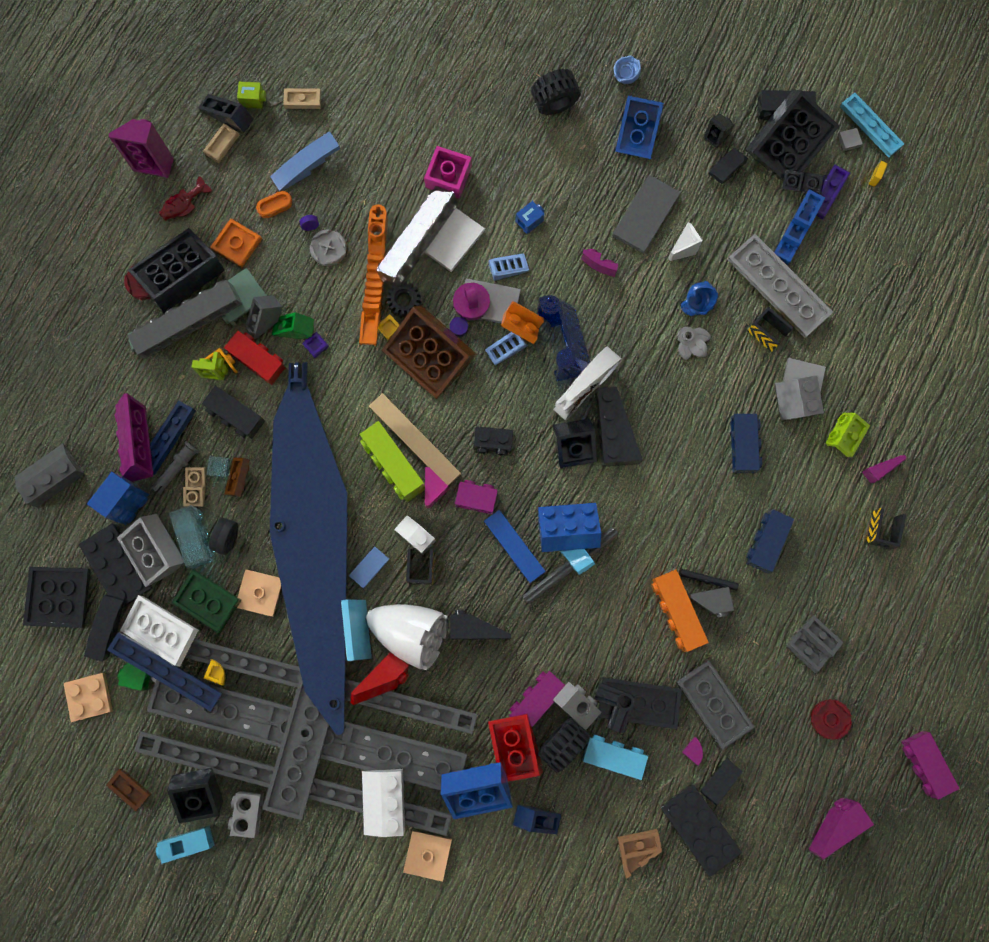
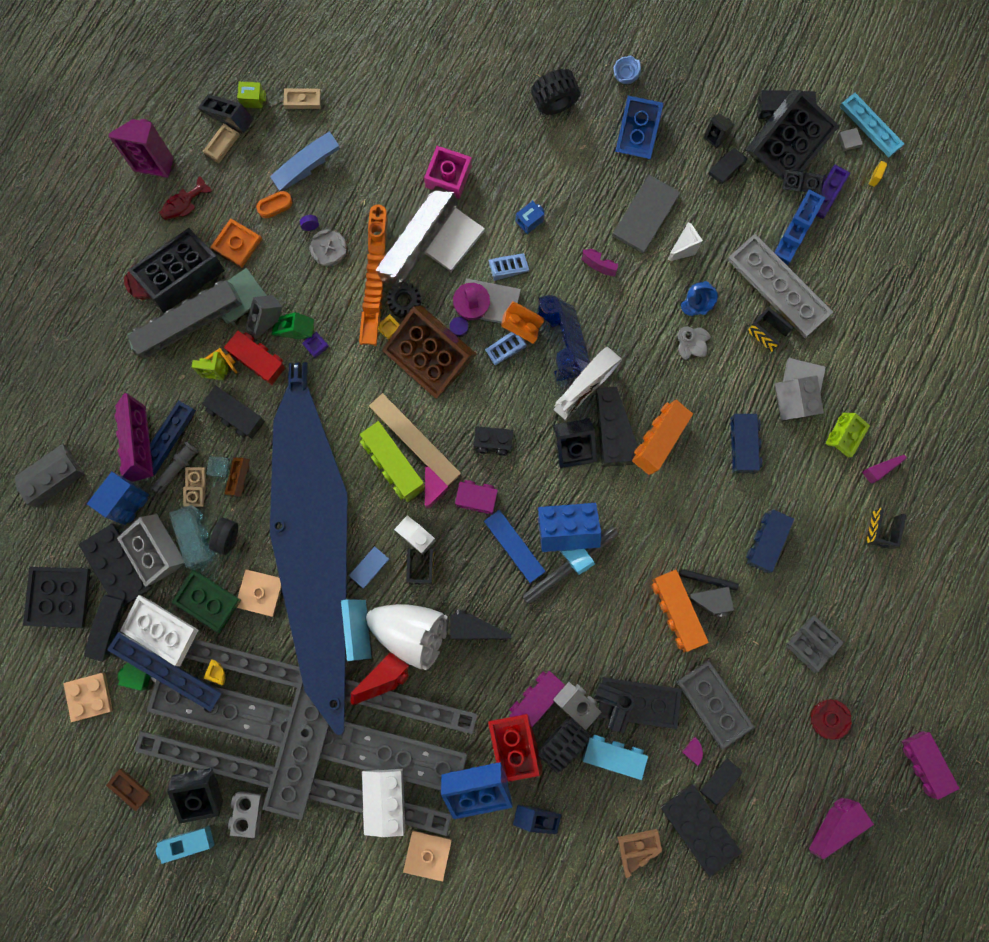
none -> orange brick [632,400,693,475]

